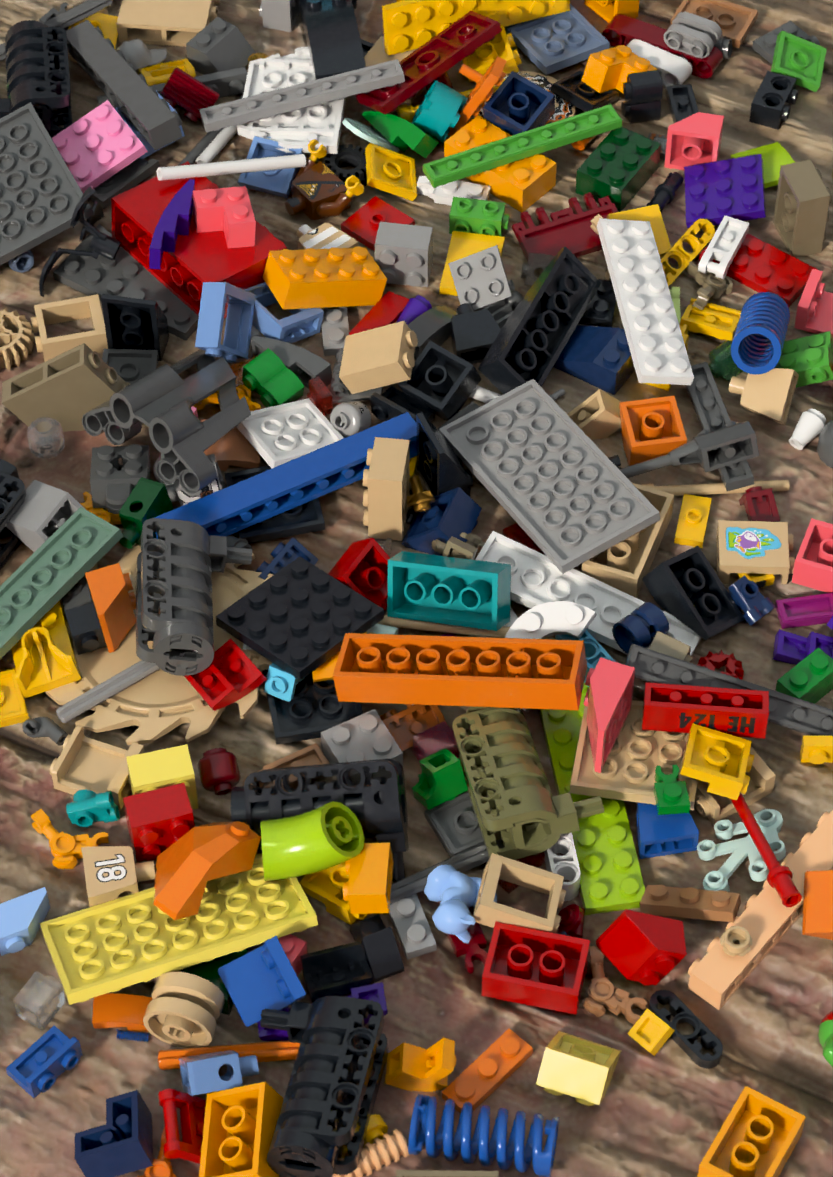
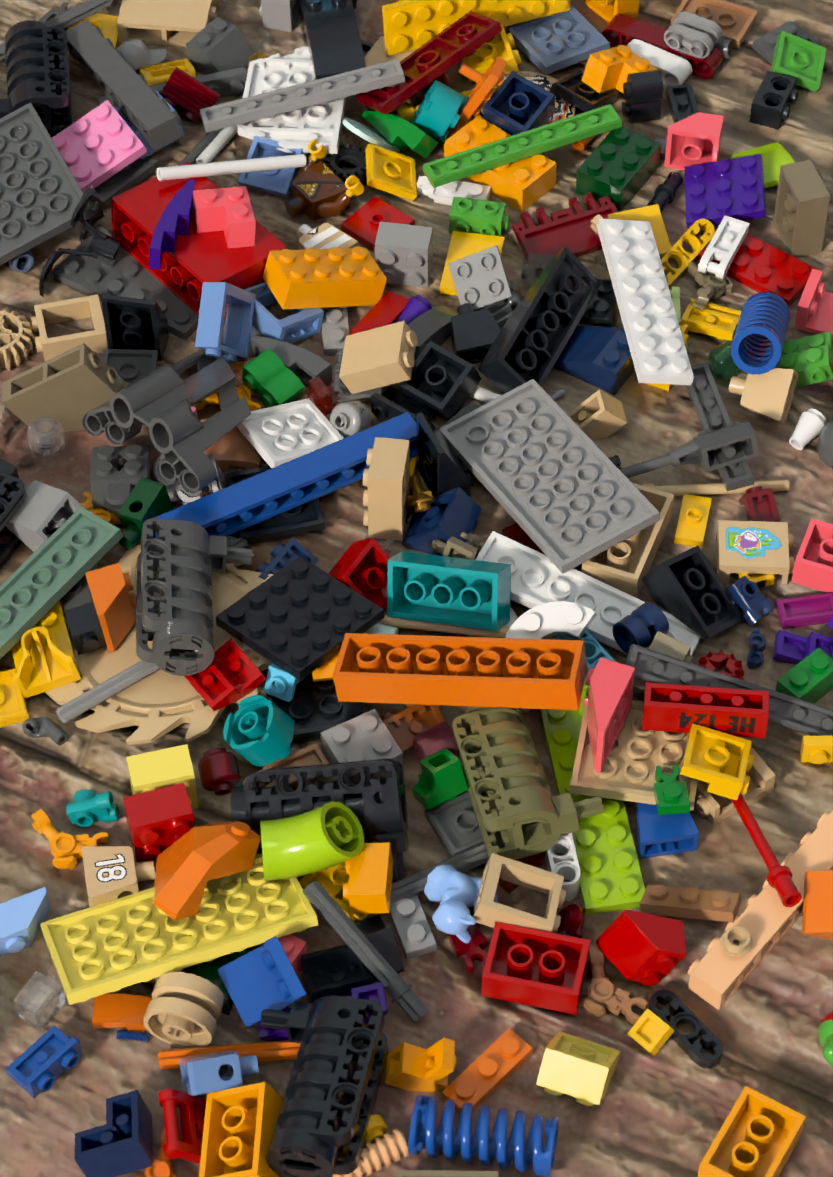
tan panel [50,726,145,810] -> none
orange slope [619,395,687,466] -> none
light aqua plant [697,809,786,892] -> none
none -> teal brick [223,695,294,766]
none -> dark grey axle [303,880,429,1023]
none -> dark blue piece [747,628,766,669]

